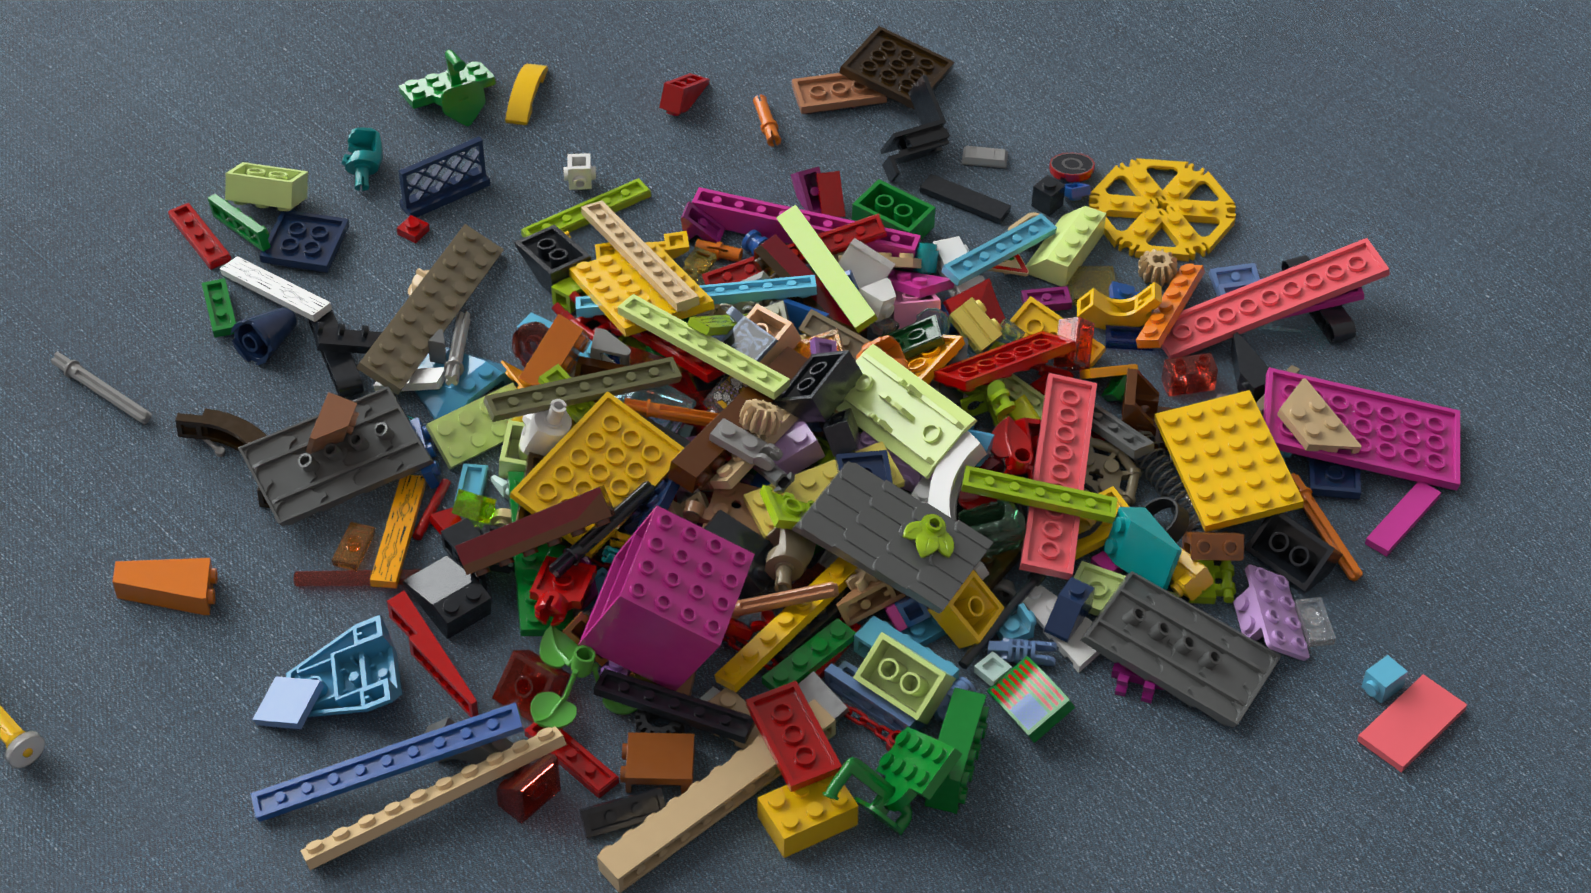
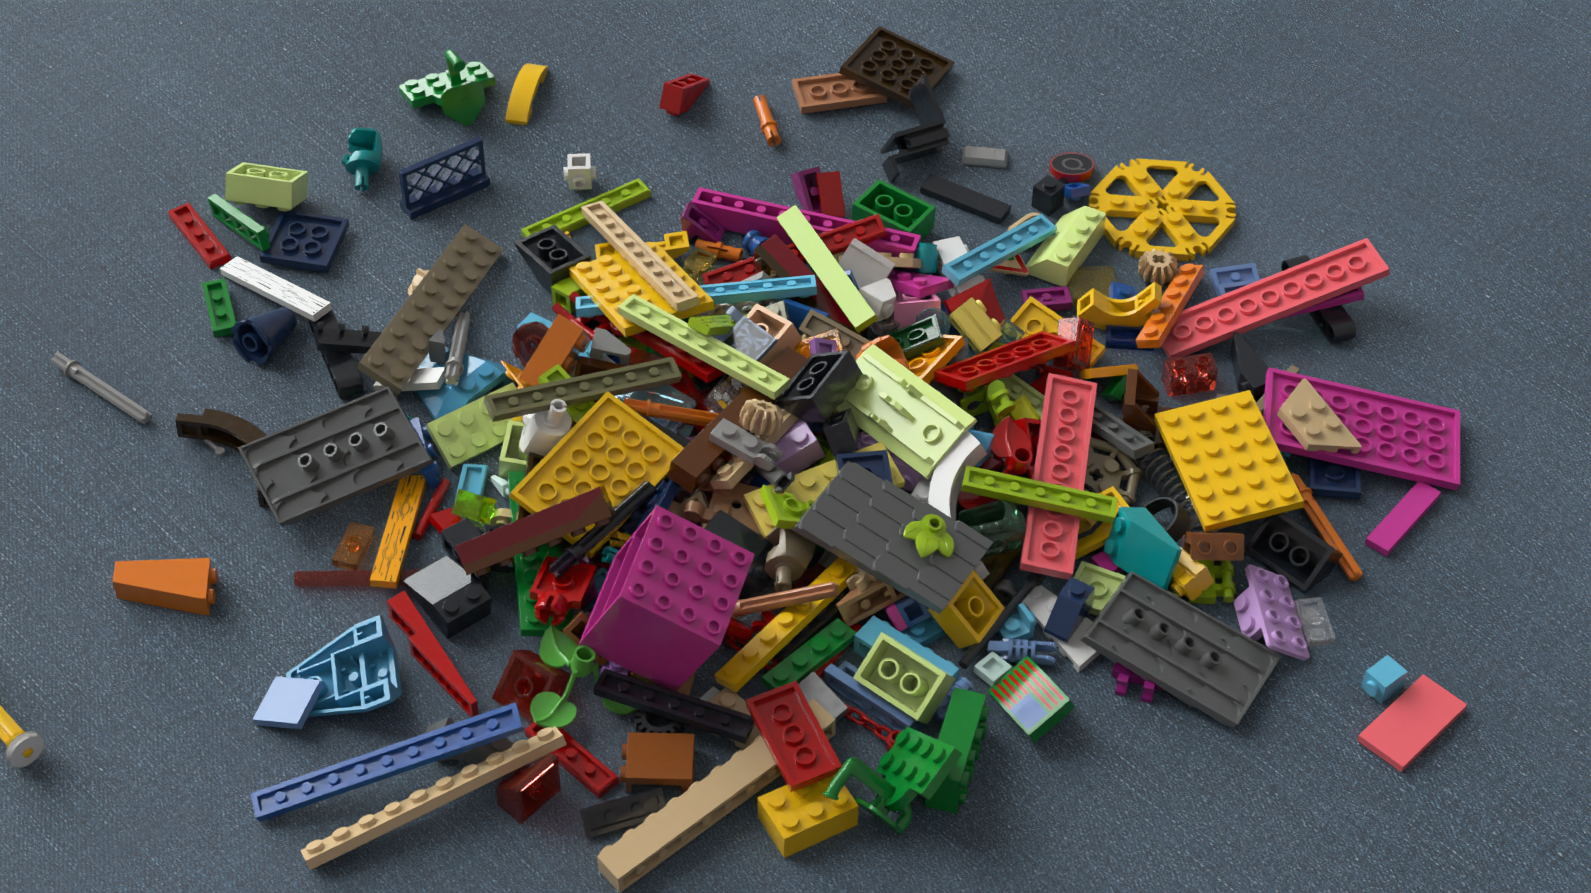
nougat slope [306,392,359,454] -> none
red plate [397,215,430,243] -> none

